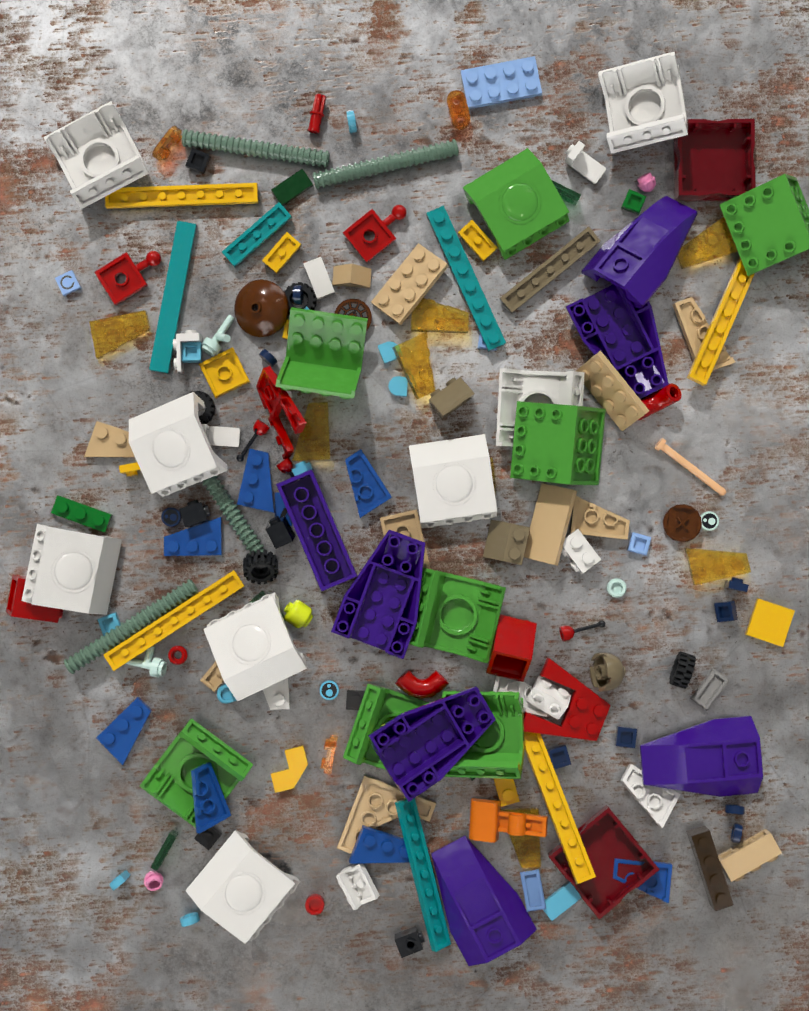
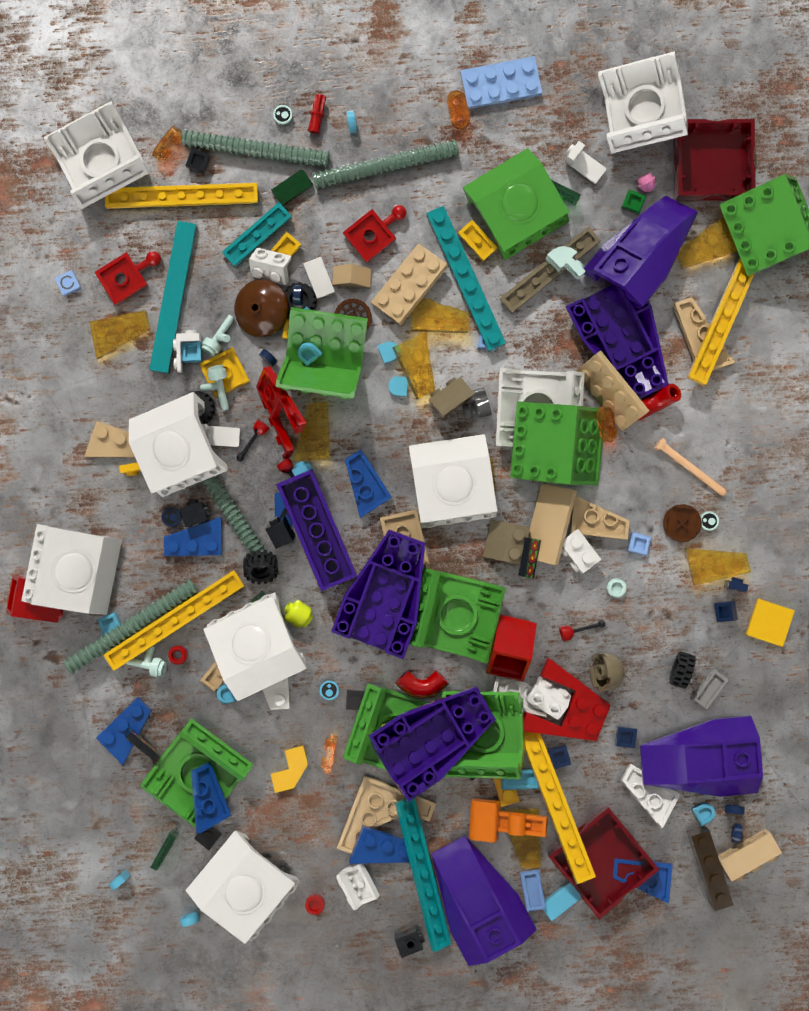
green plate [51,495,113,533] -> none
bright pink plate [144,870,163,891] -> none
blue wing [237,449,275,513] -> none
none -> black tile [125,727,160,761]
none -> light aqua piece [200,365,229,410]
none -> white bracket [249,248,291,285]
none -> tile [273,105,293,126]
none -> medium azure tile [298,343,322,366]
none -> dark grey piece [461,387,492,420]
none -> medium azure tile [501,769,539,790]
none -> tile [518,537,541,578]
none -> light aqua brick [545,246,585,280]
none -> clear orange plate [597,407,618,443]
none -> medium azure tile [691,803,715,826]

